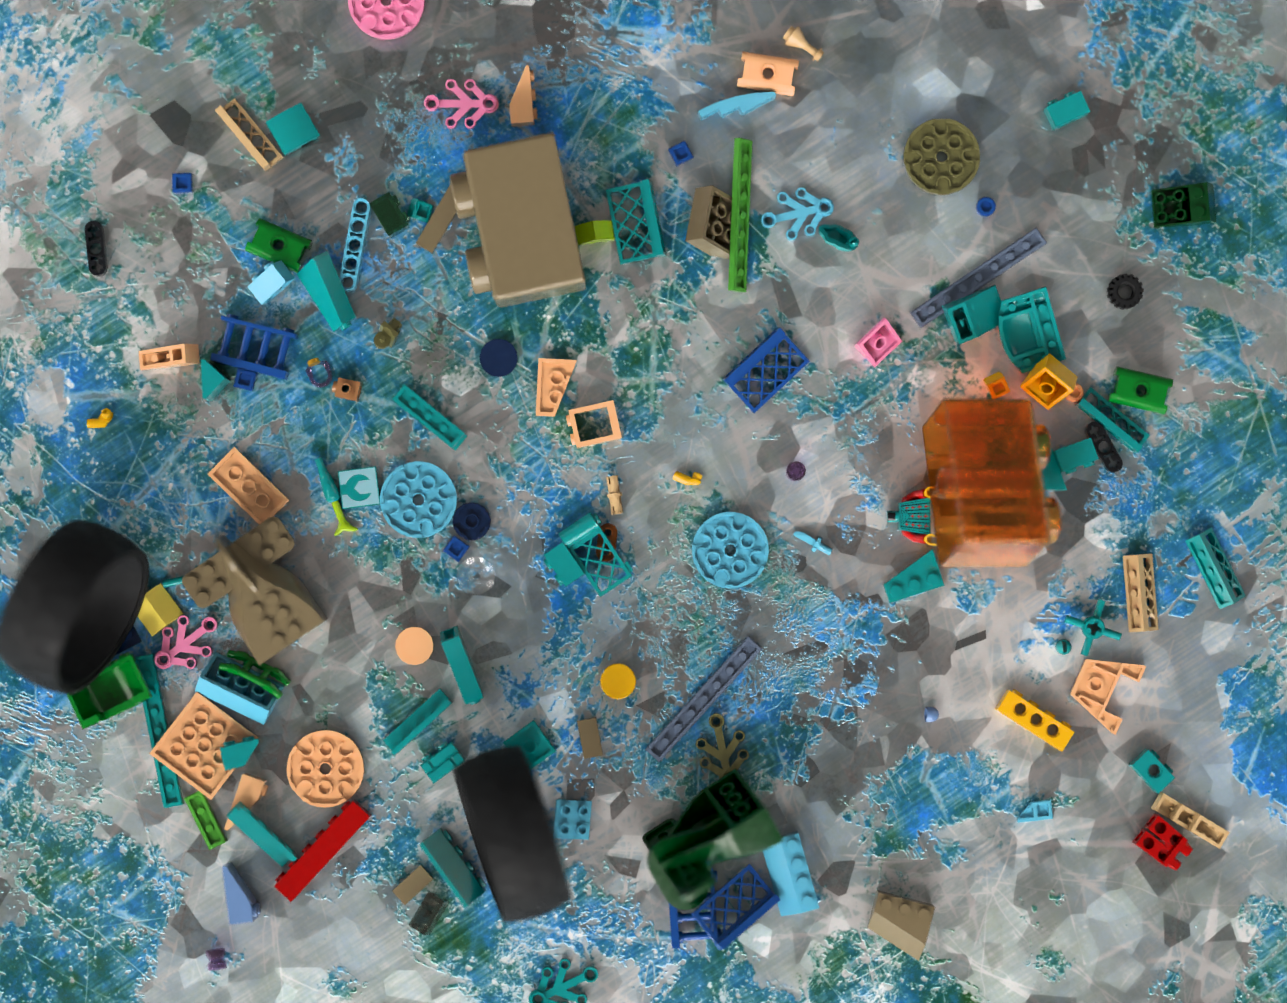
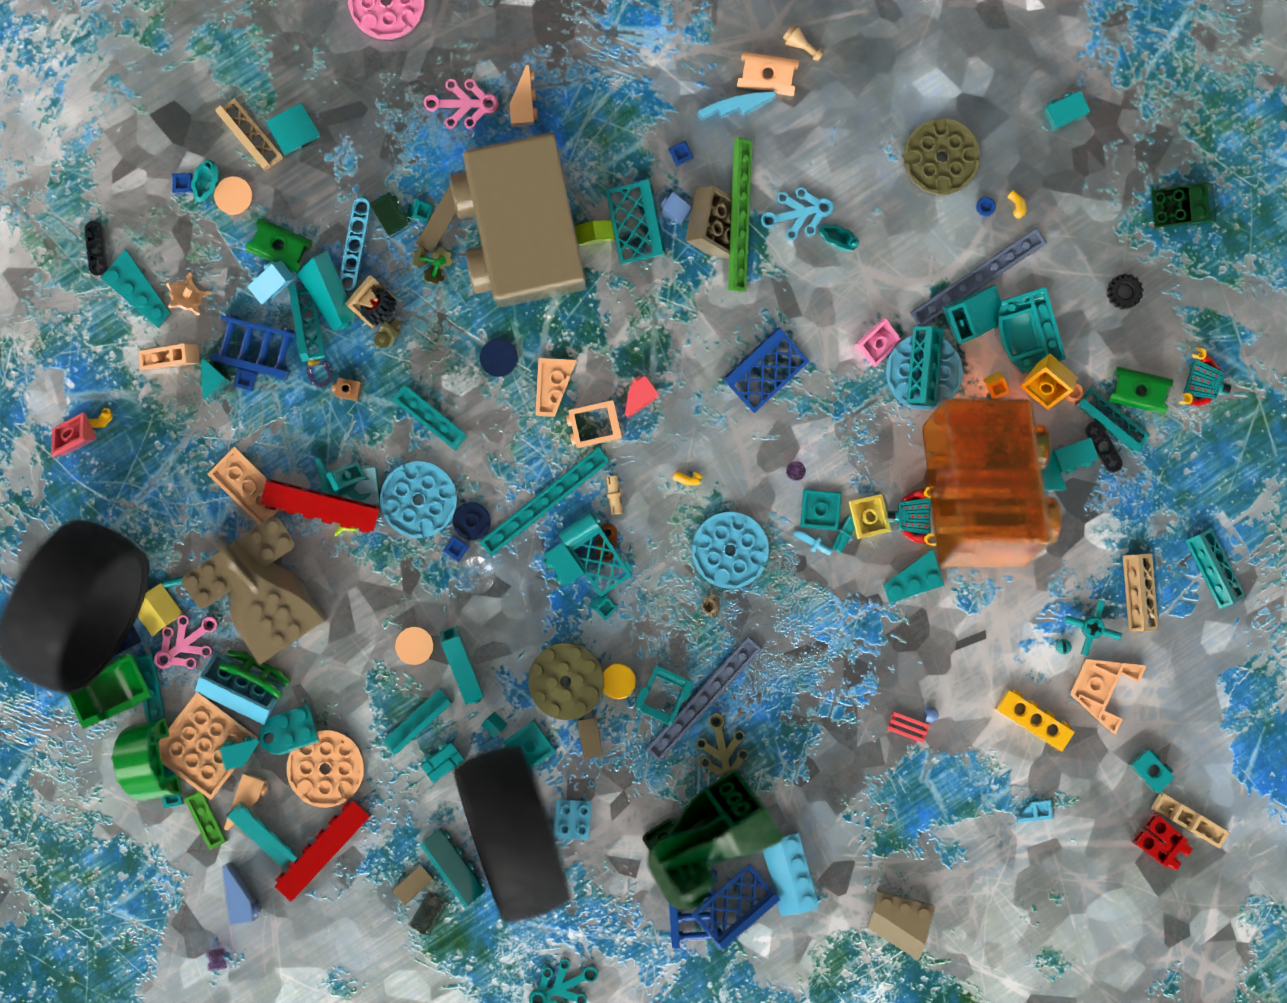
none -> coral slope [51,412,97,457]
none -> teal wing [100,249,171,328]
none -> green cylinder [111,718,182,801]
none -> light nougat piece [166,272,212,315]
none -> teal arm [191,160,219,202]
none -> light nougat tile [214,176,253,215]
none -> teal plate [259,704,320,755]
none -> red brick [261,479,381,533]
none -> teal fence [288,284,325,362]
none -> teal slope [326,461,366,491]
none -> plate [345,275,397,328]
none -> olive plant [412,246,453,285]
none -> teal tile [479,447,611,557]
none -> teal slope [481,711,508,738]
none -> olive plate [528,643,605,720]
none -> teal slope [589,594,618,621]
none -> coral slope [625,375,659,419]
none -> teal piece [635,666,694,726]
none -> medium blue slope [661,192,692,226]
none -> dark tan piece [702,594,720,618]
none -> teal tile [800,489,842,531]
none -> teal axle [832,515,855,553]
none -> light yellow slope [849,494,891,539]
none -> medium azure plate [886,334,963,410]
none -> coral tile [887,712,930,743]
none -> teal fence [906,326,943,405]
none -> yellow arm [1007,189,1027,218]
none -> torso [1179,347,1232,407]

